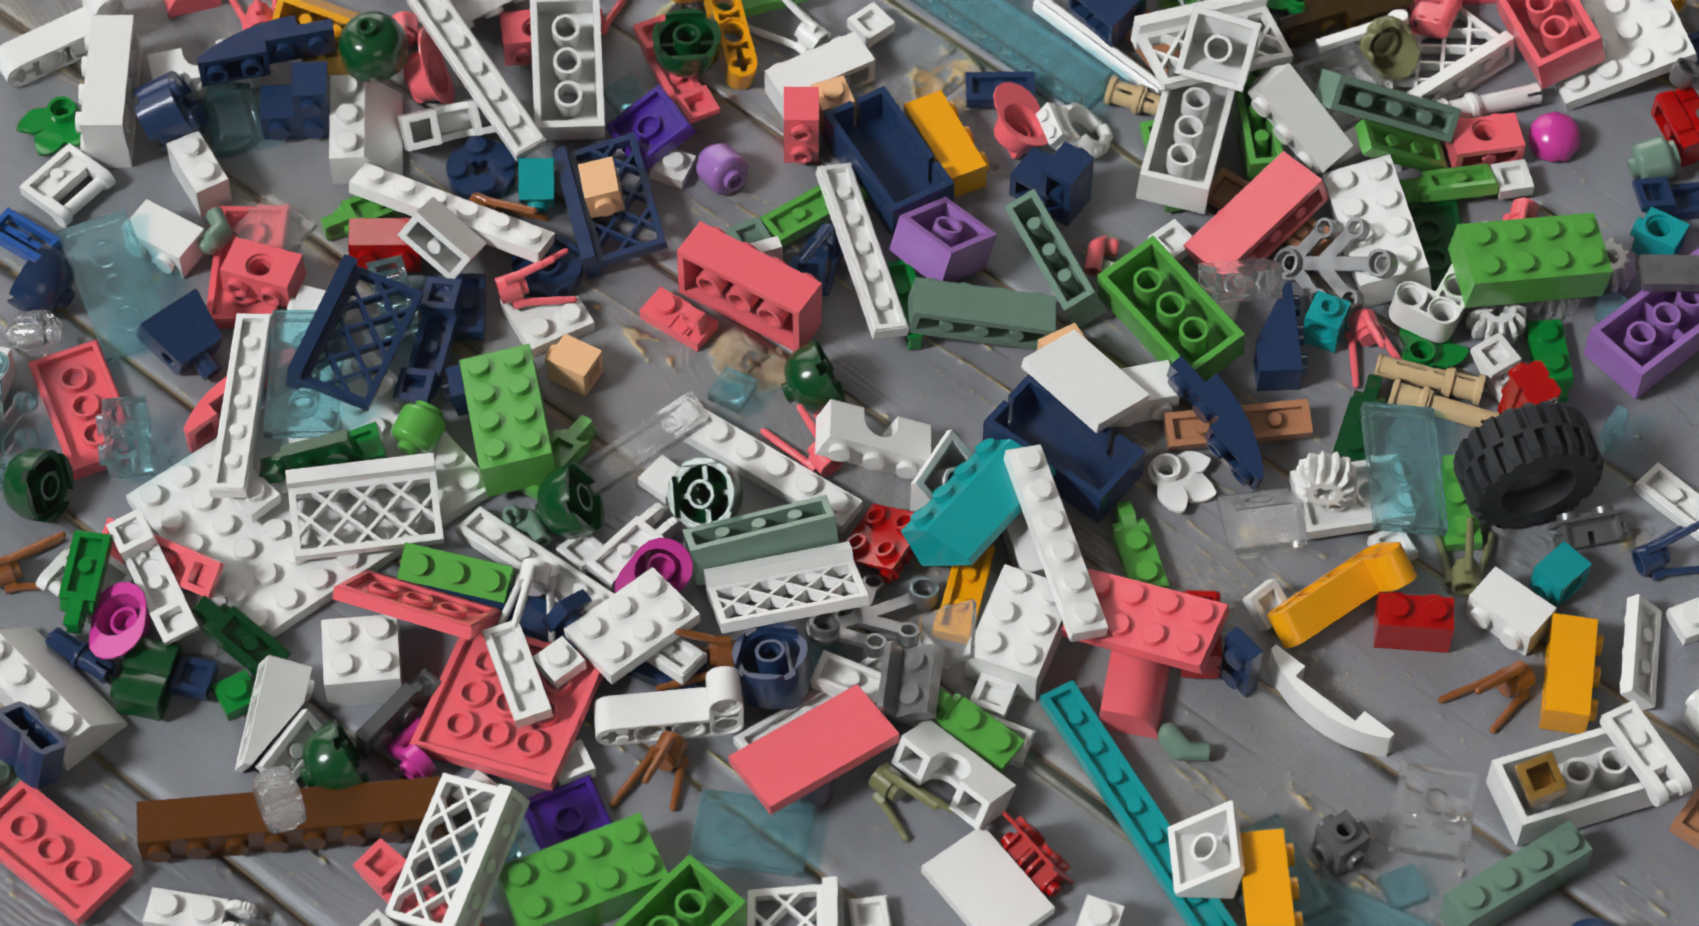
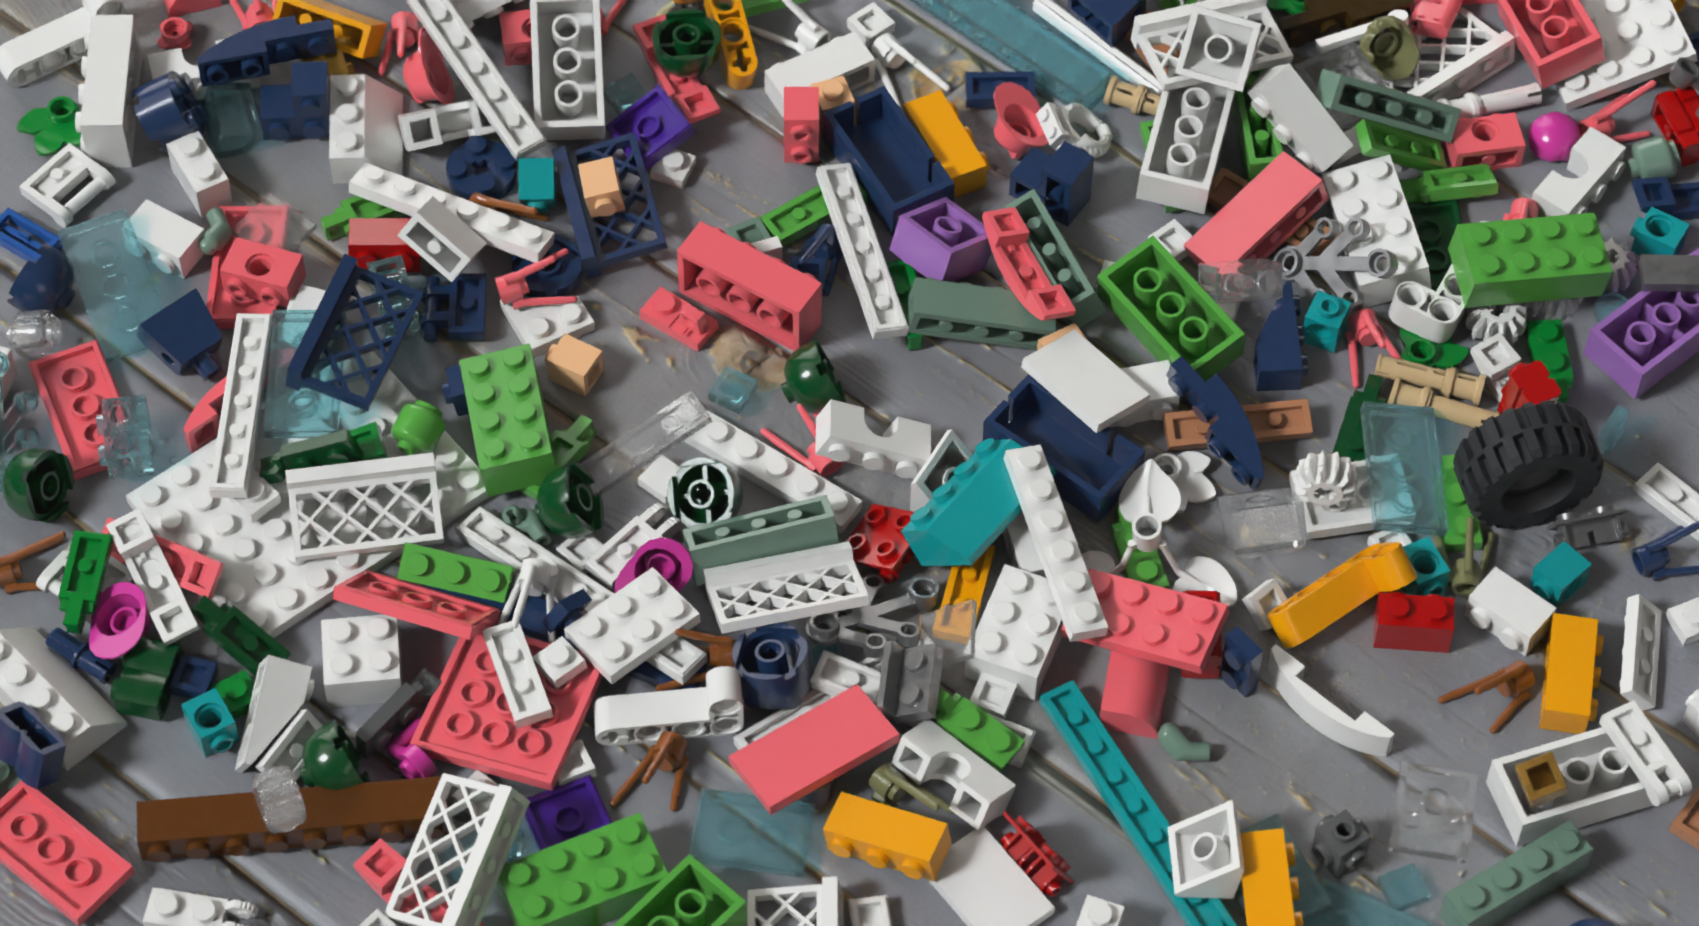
dark green cylinder [338,11,409,82] -> none
dark blue slope [392,276,464,404] -> none
medium lavender head [696,143,748,195] -> none
coral arm [1084,235,1119,276] -> none
white plate [1491,159,1534,200] -> none
none -> coral plate [157,17,194,50]
none -> teal brick [181,688,240,758]
none -> light orange brick [823,792,952,881]
none -> white plant [871,33,950,108]
none -> coral slope [982,207,1076,321]
none -> white plant [1081,459,1237,607]
none -> teal brick [1403,536,1451,596]
none -> white arch [1532,127,1626,217]
none -> coral plant [1579,80,1656,143]

